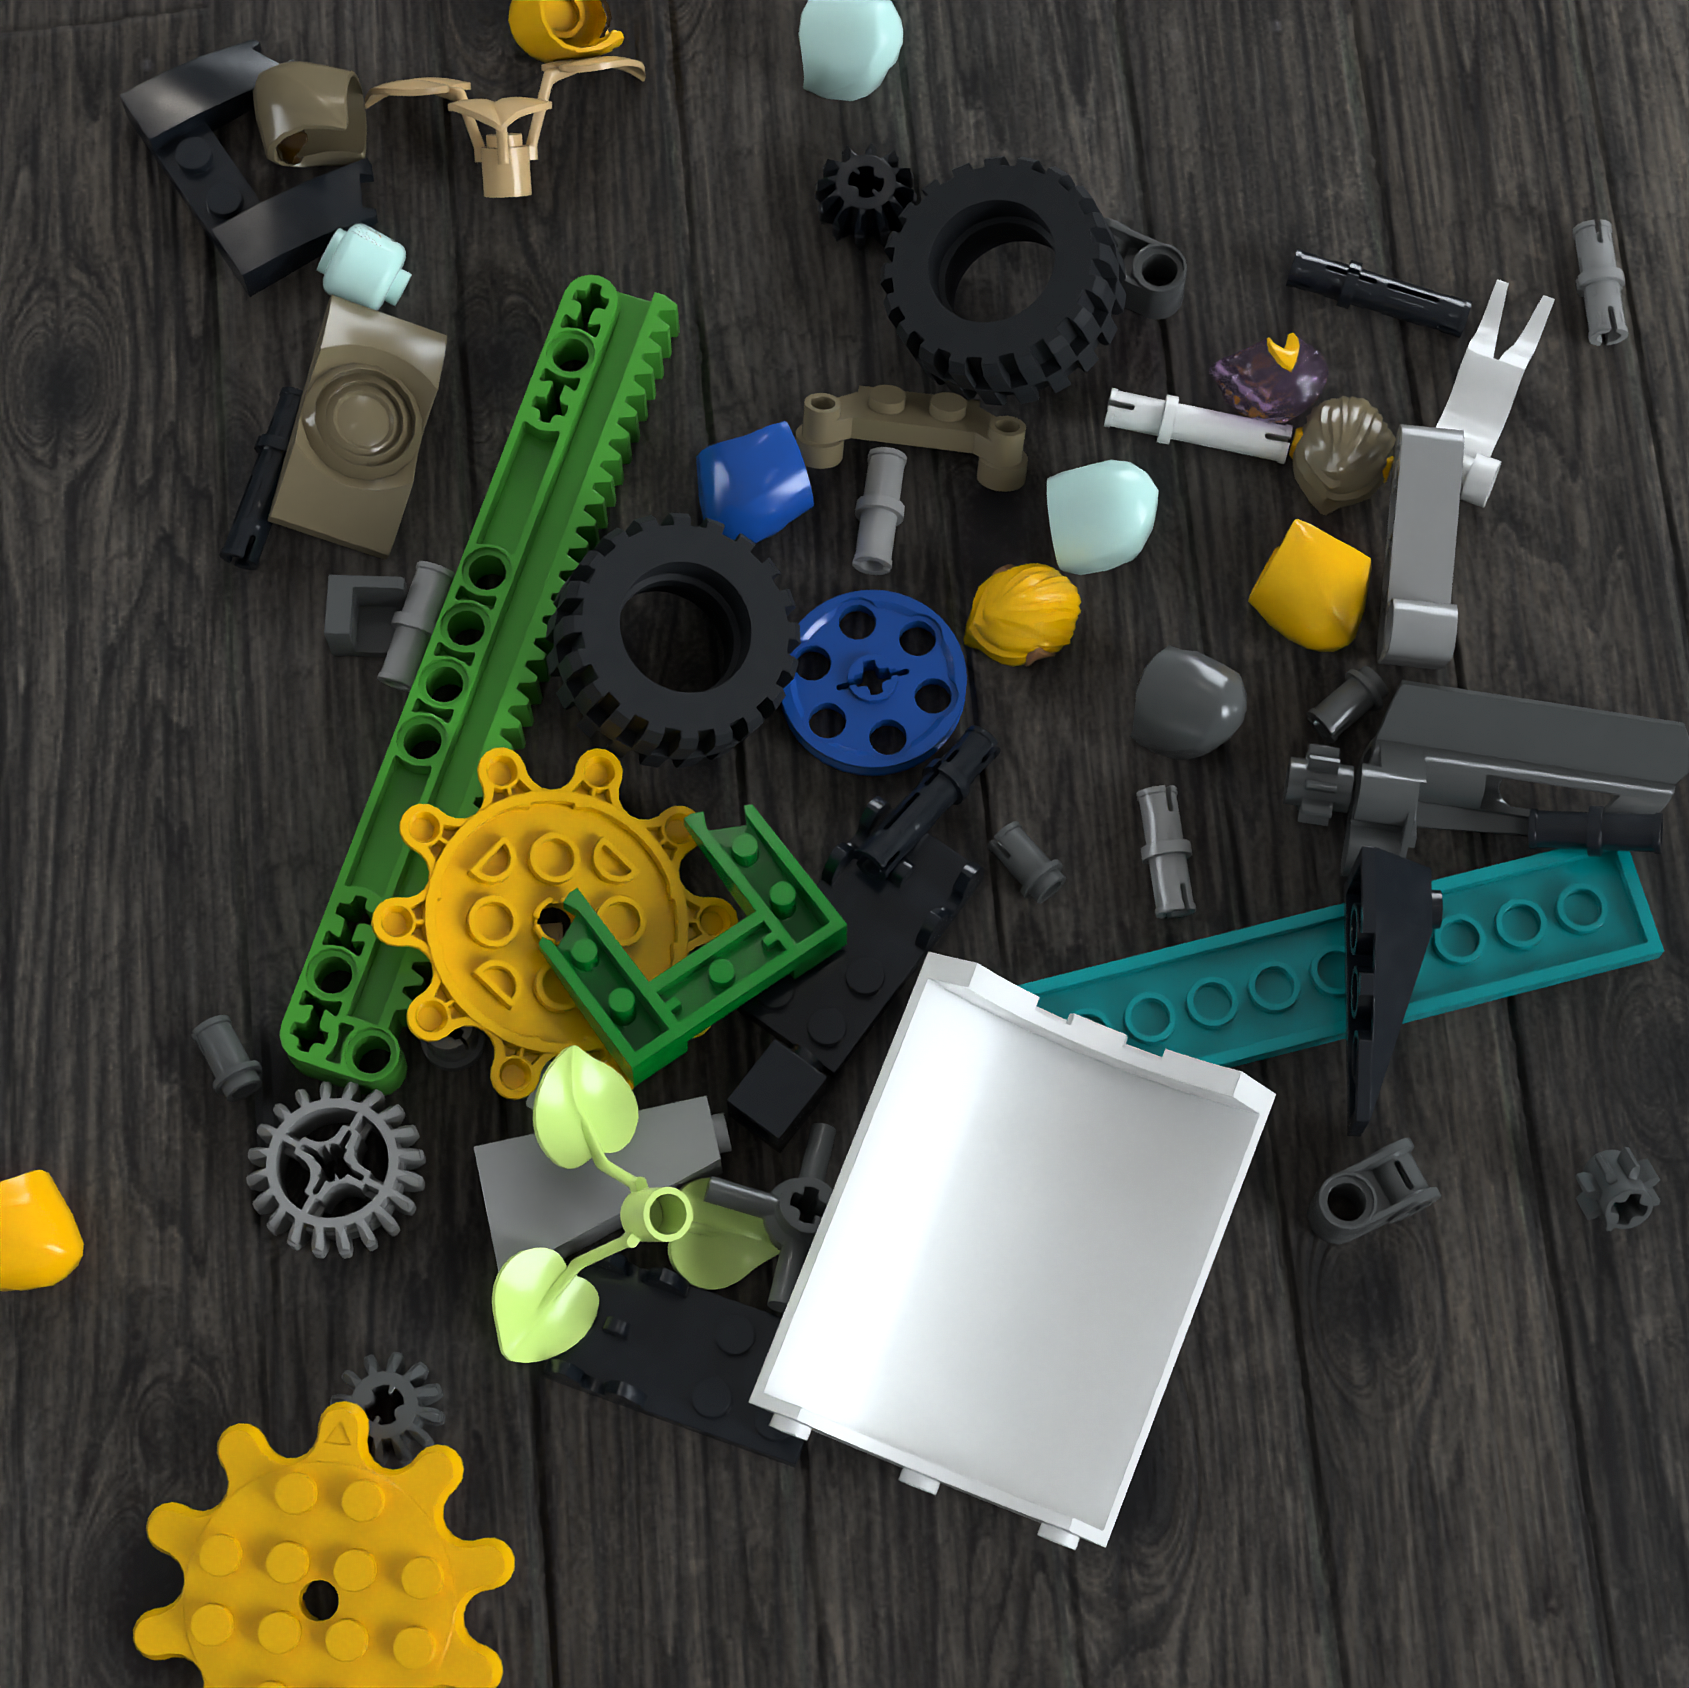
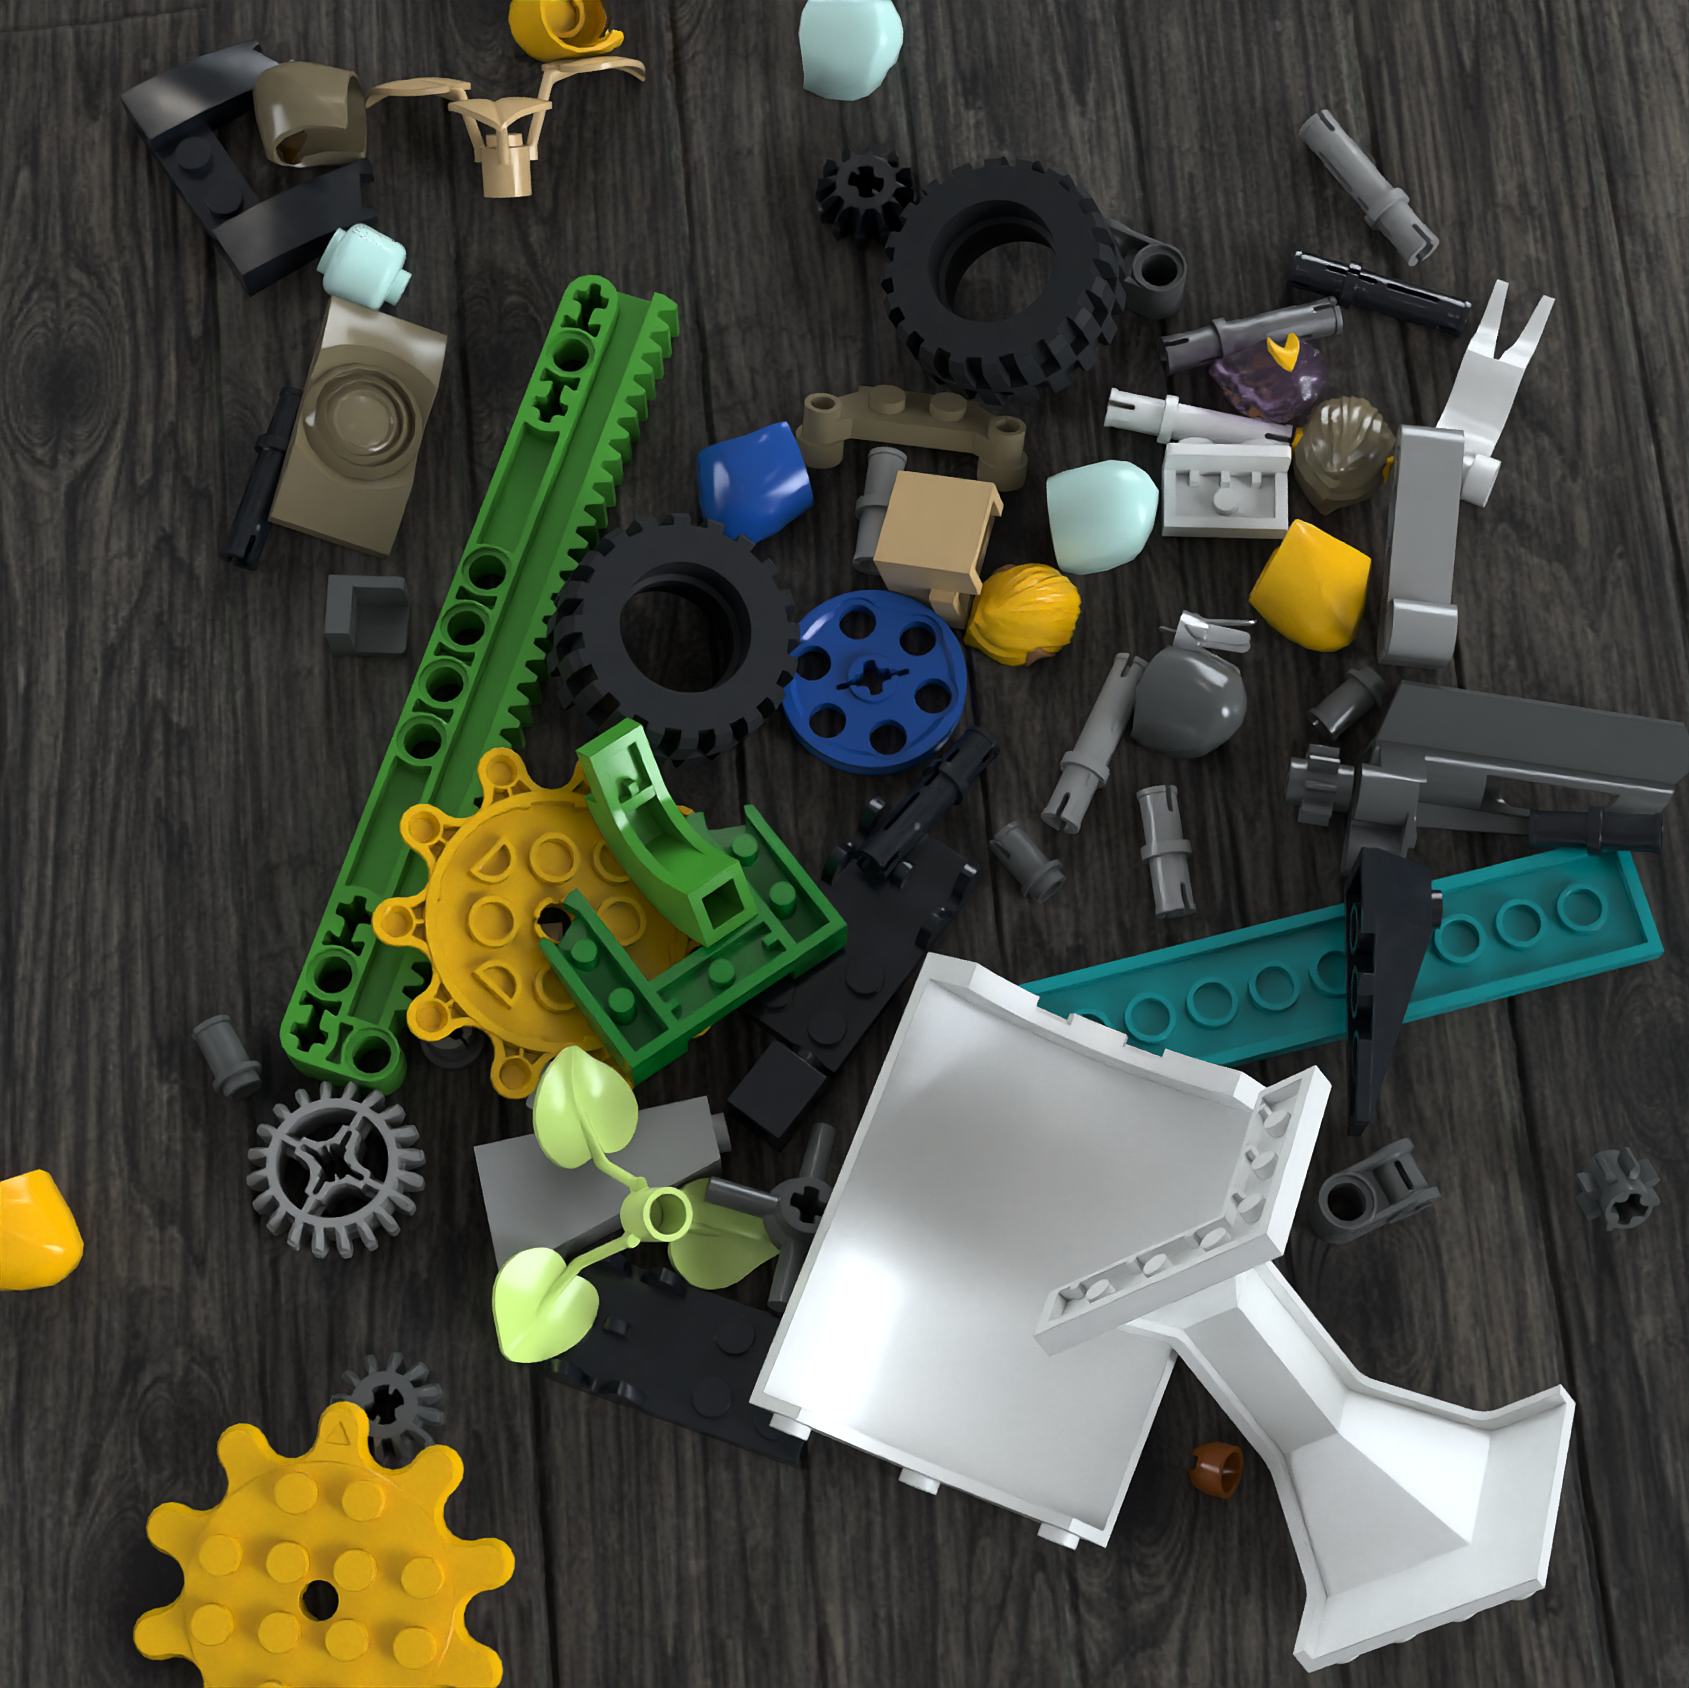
light grey pin [377,561,455,692] -> none
light grey pin [1572,219,1629,346] -> none
none -> bright green arch [576,718,759,948]
none -> tan plate [873,470,1004,629]
none -> white panel [1033,1065,1576,1673]
none -> light grey pin [1041,653,1148,834]
none -> flat silver pin [1157,296,1343,376]
none -> flat silver piece [1158,610,1257,674]
none -> white bracket [1162,437,1291,539]
none -> dark orange hinge [1187,1441,1243,1499]
none -> light grey pin [1298,110,1439,266]

